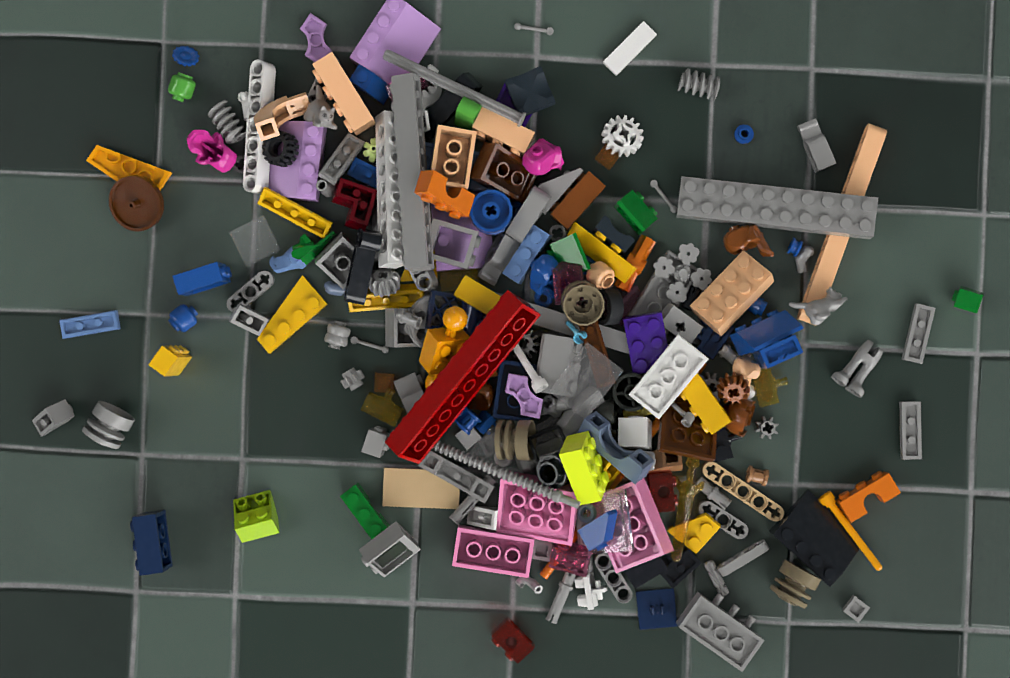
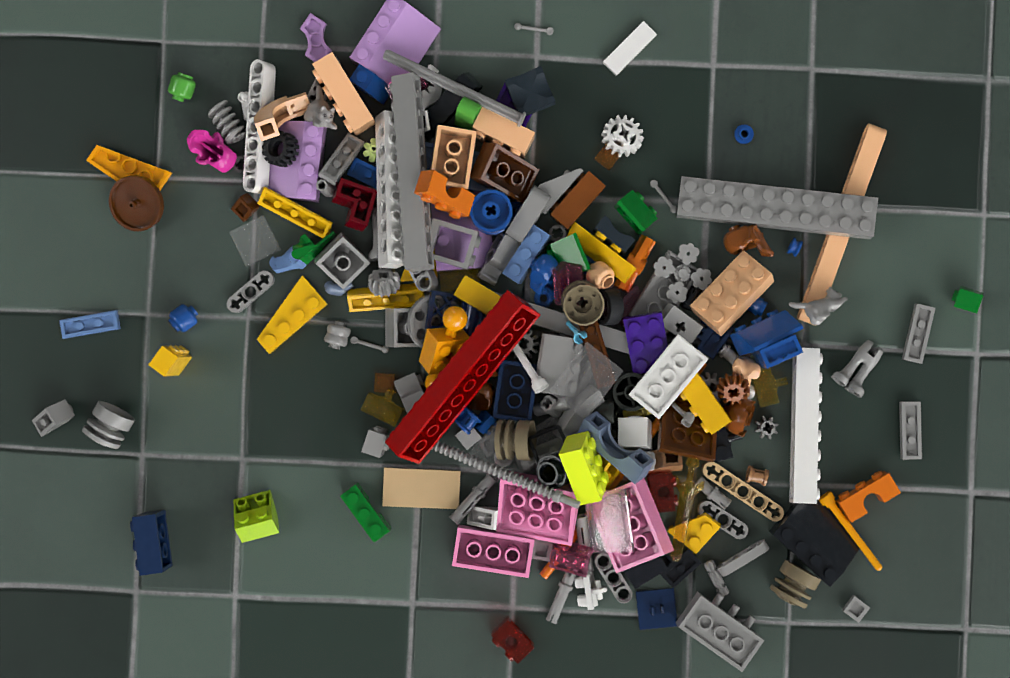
blue piece [172,45,199,66] -> none
blue window [172,262,232,296] -> none
light grey slope [228,304,269,336] -> none
light grey gear [340,367,365,391] -> none
black beam [344,228,382,305] -> none
light grey window [359,521,421,577] -> none
light grey pin [396,309,422,329] -> none
light grey slope [418,450,494,504] -> none
lavender tile [505,373,543,419] -> none
light grey arm [515,577,543,594] -> none
dark pink head [522,138,564,176] -> none
sand blue plate [577,504,597,523] -> none
slope [578,509,618,551] -> none
light grey piece [677,68,720,101] -> none
light grey arm [795,246,814,273] -> none
light grey piece [797,118,836,173] -> none
none -> reddish brown slope [231,193,260,222]
none -> white brick [789,348,823,504]

